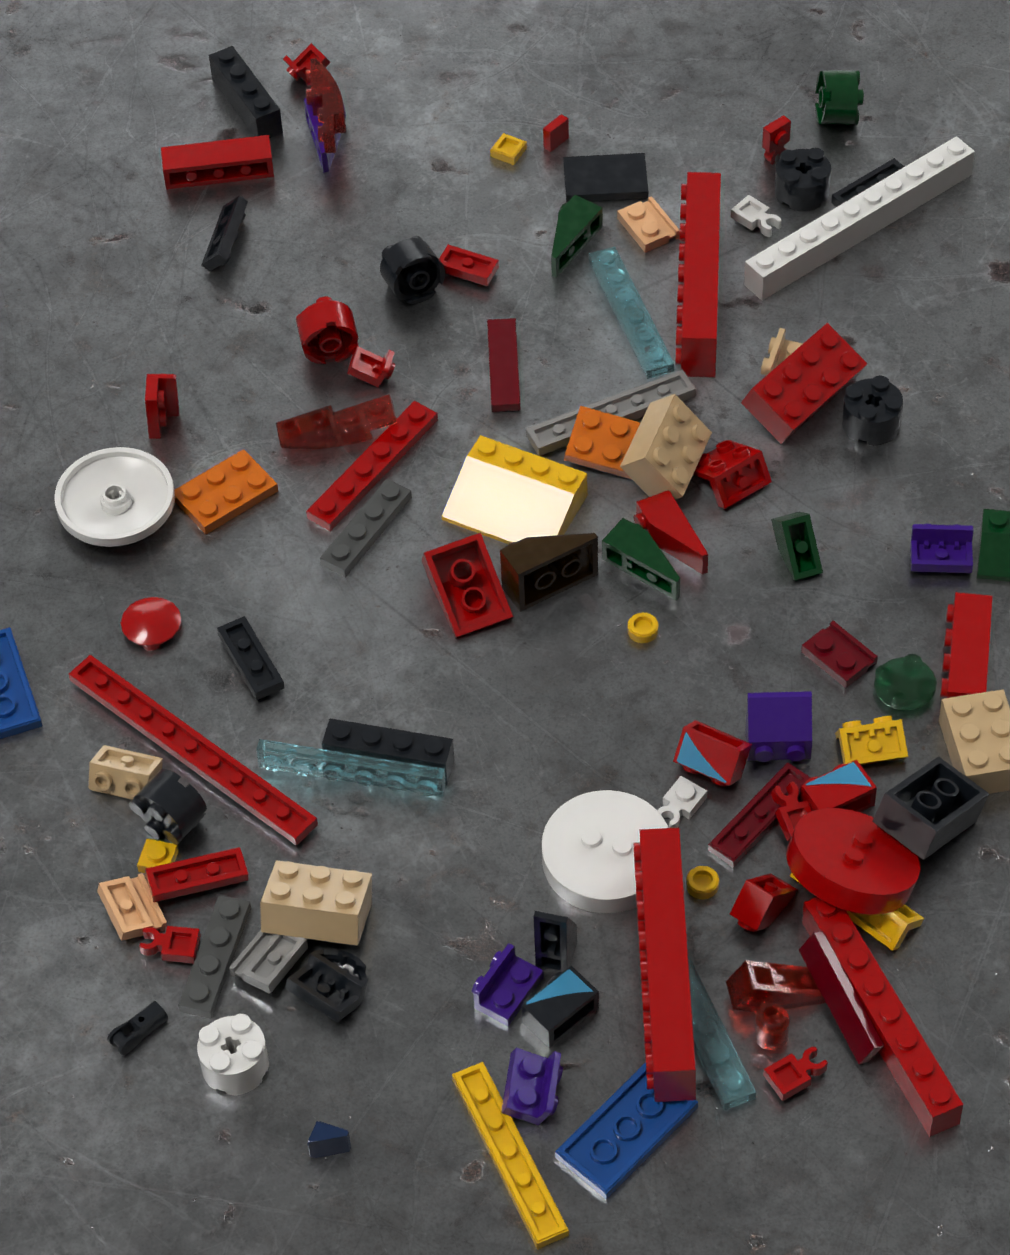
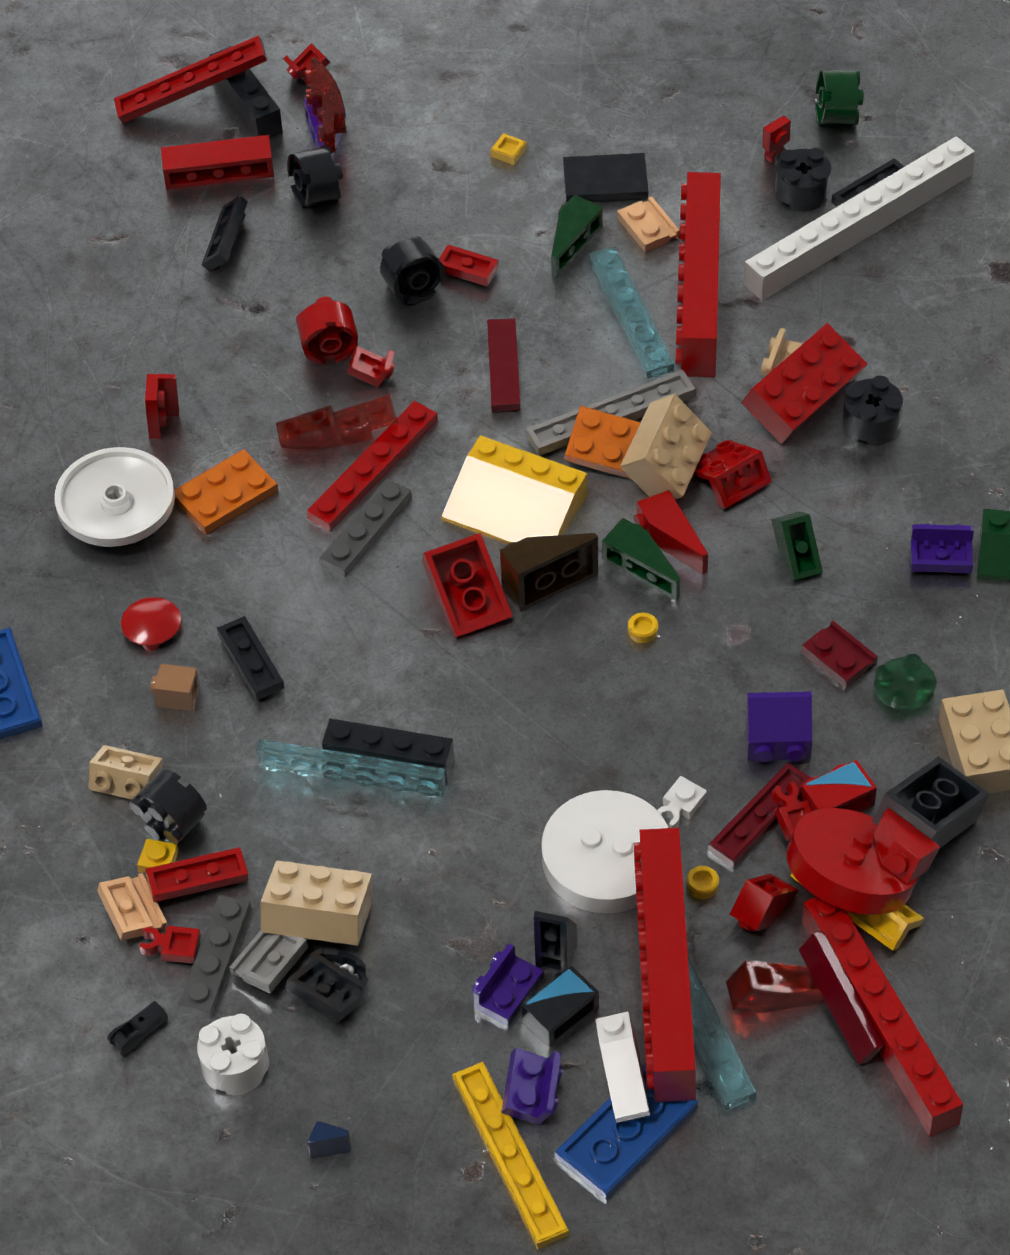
red plate [68,655,318,846] -> none
red tile [543,114,569,152] -> none
red brick [673,720,752,786] -> none
white plate [730,195,782,237] -> none
clear red brick [754,1003,790,1050] -> none
red plate [763,1046,828,1101] -> none
yellow bracket [835,716,908,765] -> none
red brick [940,592,993,698] -> none
none -> red plate [114,35,268,124]
none -> medium nougat brick [150,664,200,711]
none -> black brick [287,145,343,207]
none -> white slope [595,1011,650,1123]
none -> red slope [874,808,940,884]

